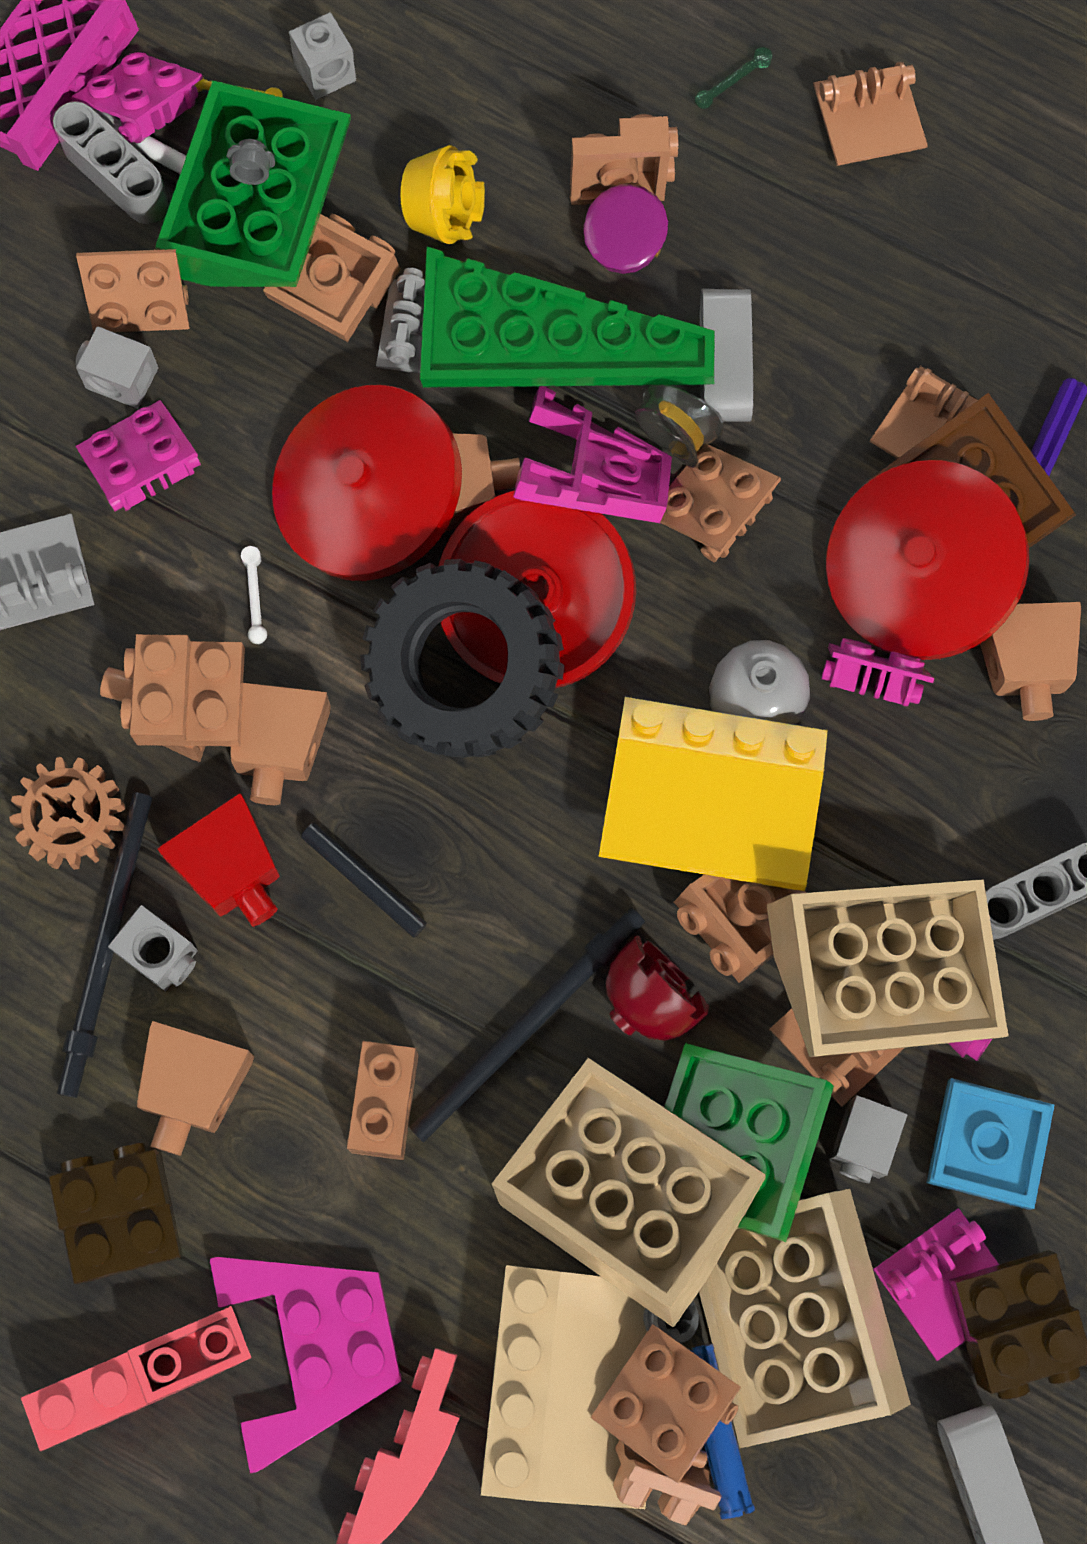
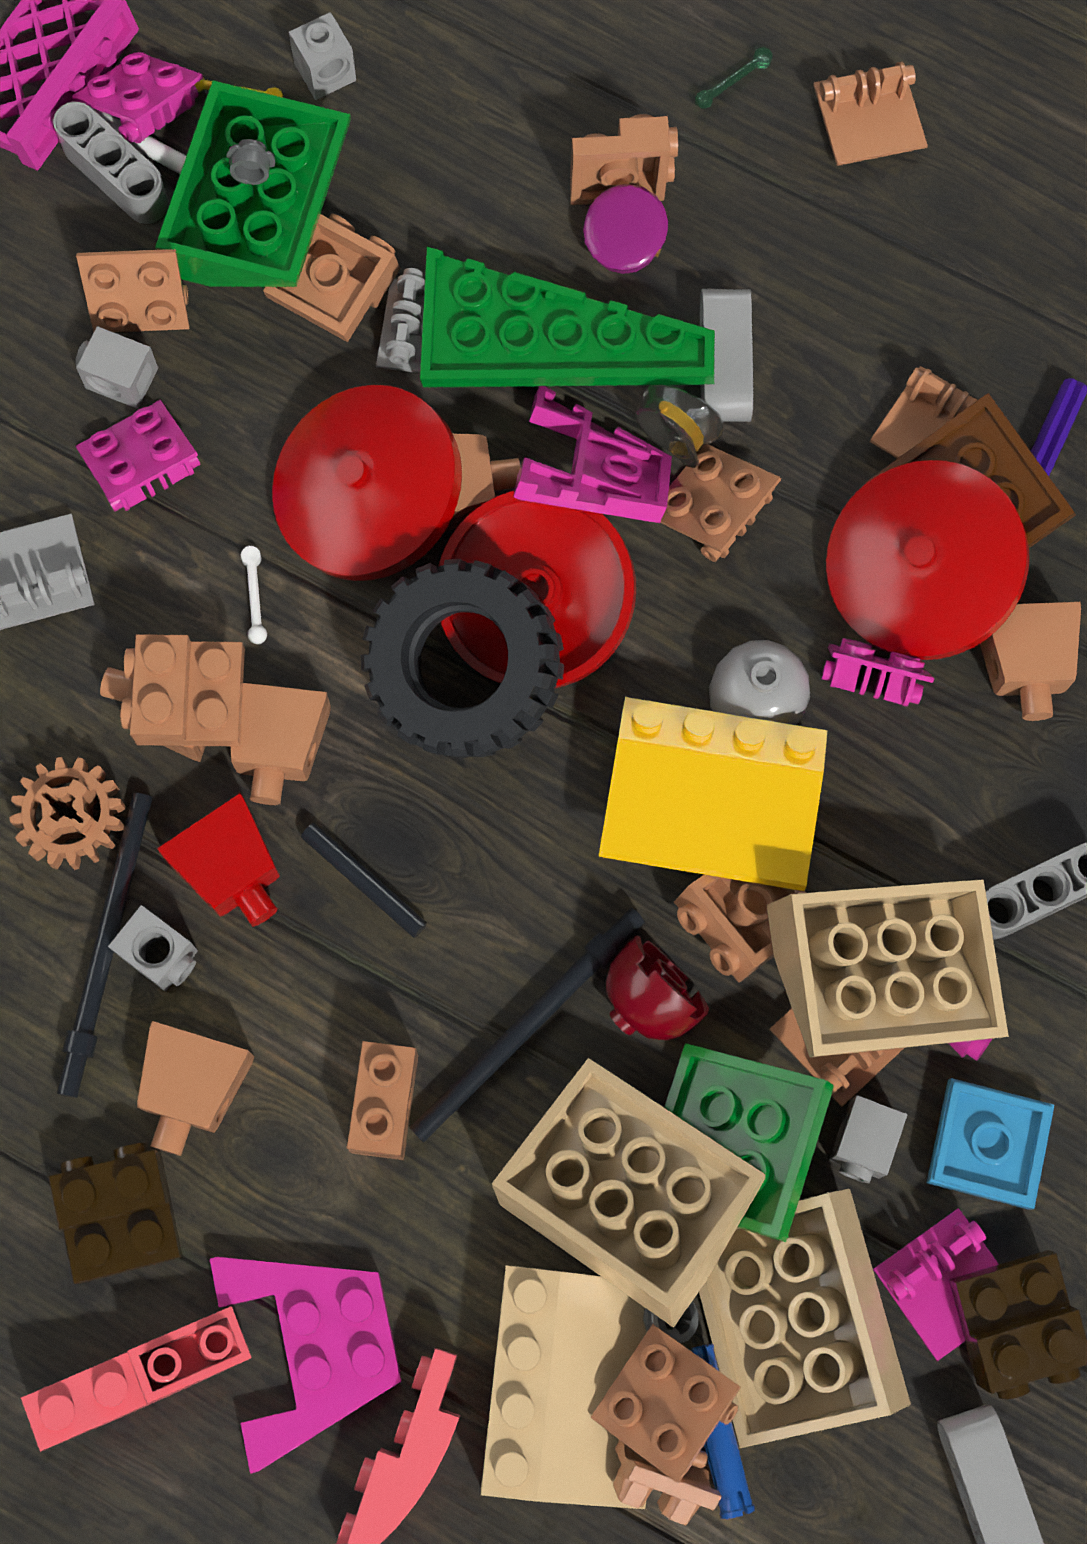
yellow cone [401,145,485,244] -> none

